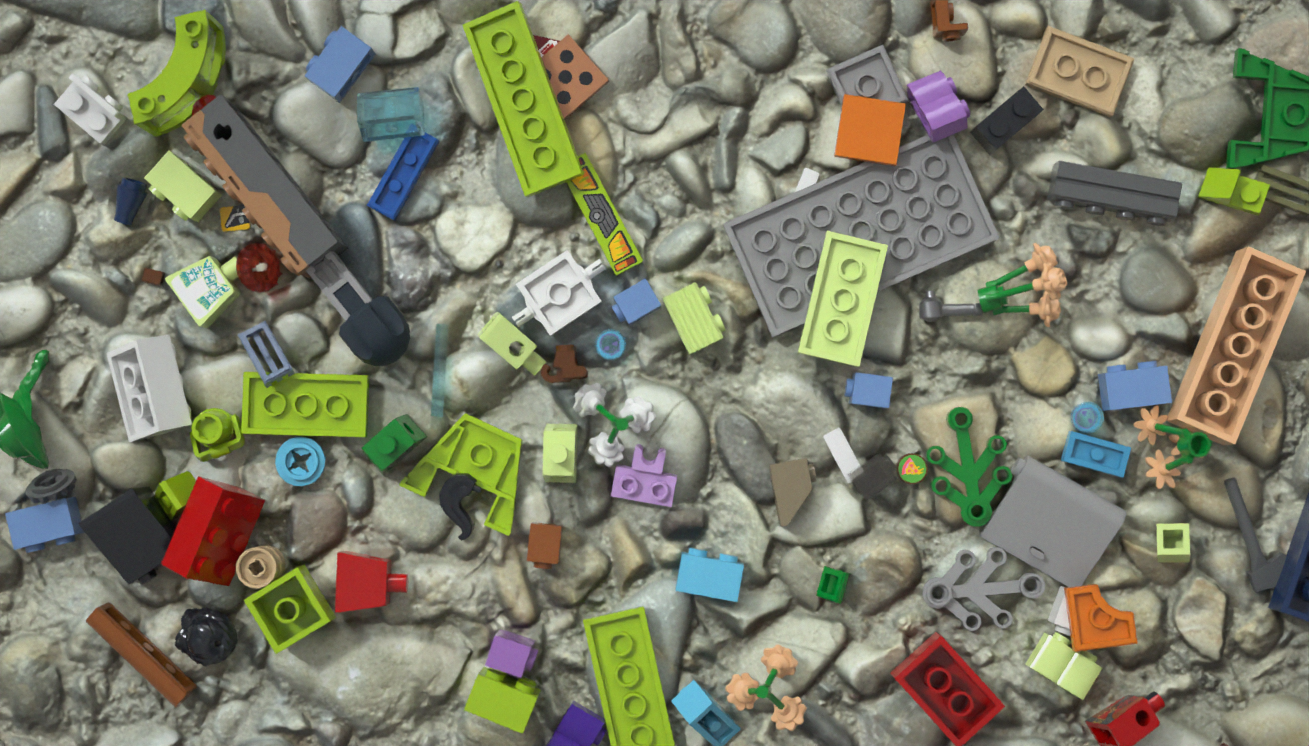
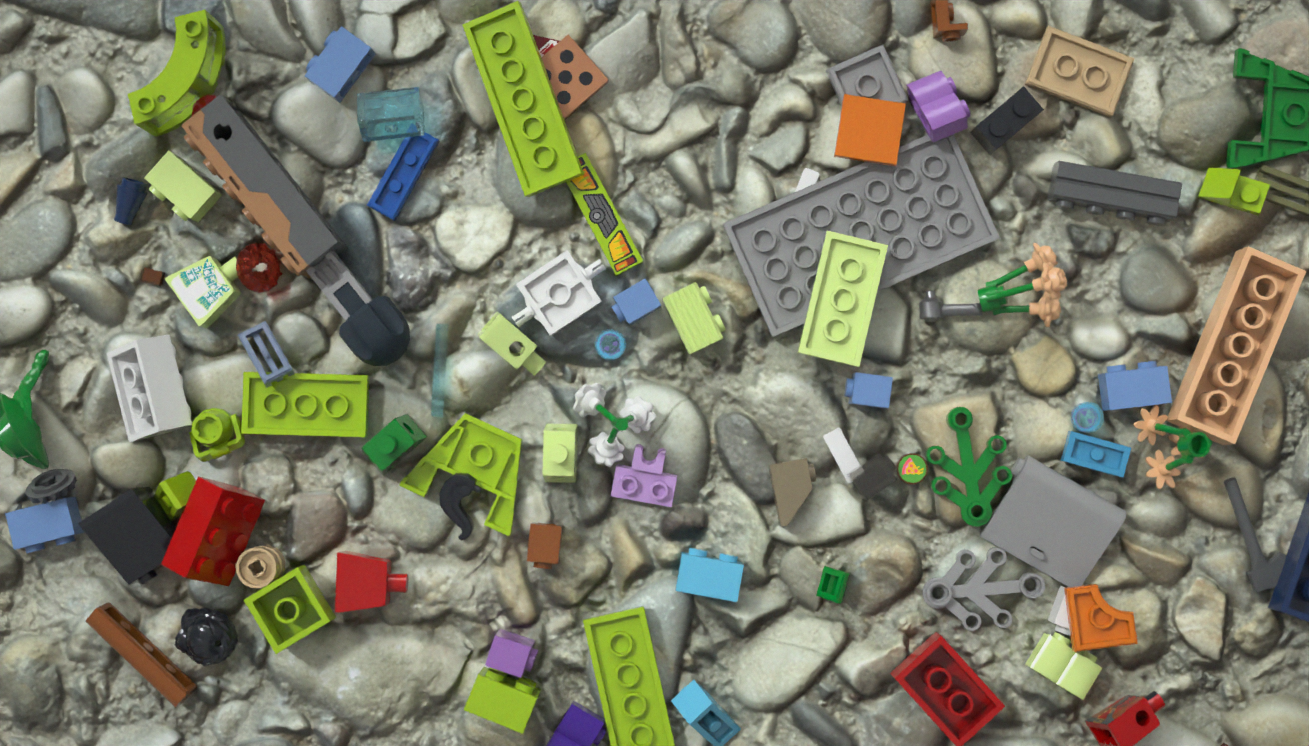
white bracket [54,73,128,145] -> none
sticker [220,205,250,232] -> none
medium azure gear [275,437,326,486] -> none
reddish brown piece [541,345,588,383] -> none
light nougat plant [725,644,807,731] -> none
yellowish green brick [1156,523,1190,562] -> none

